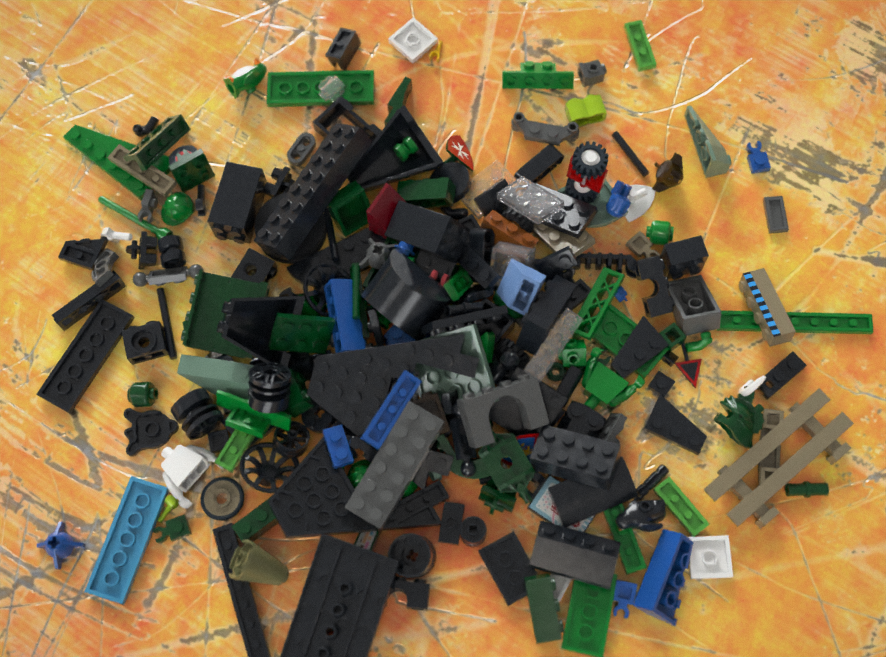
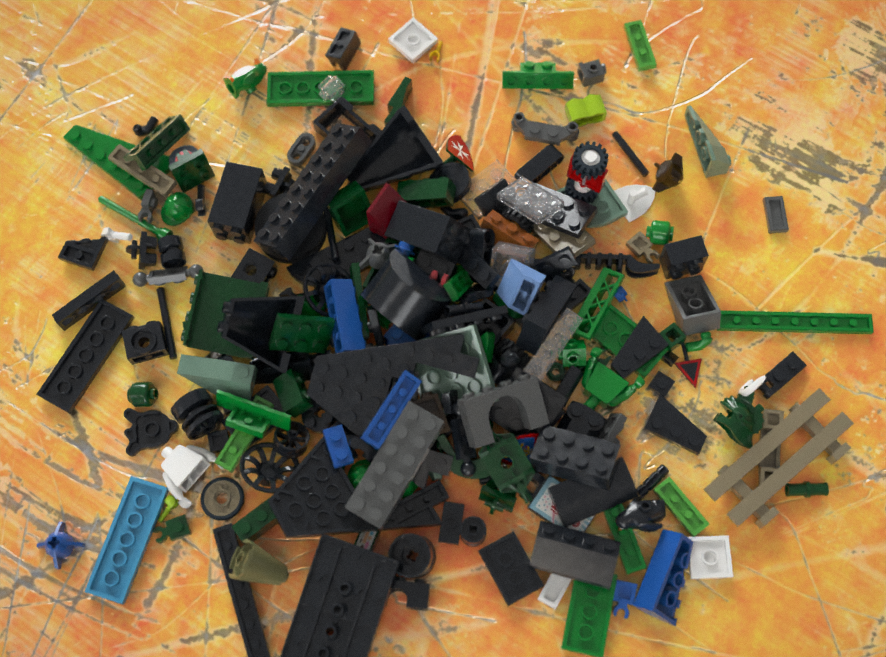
dark grey tile [91,248,119,287] -> none
black wheel [248,362,292,414] -> none
dark green bar [352,265,360,320] -> none
green wheel [393,136,418,162] -> none
dark green brick [524,573,564,644] -> none
blue piece [606,180,632,218] -> none
black arch [633,256,674,318] -> none
dark tan brick [739,268,796,347] -> none
blue plate [746,141,771,174] -> none

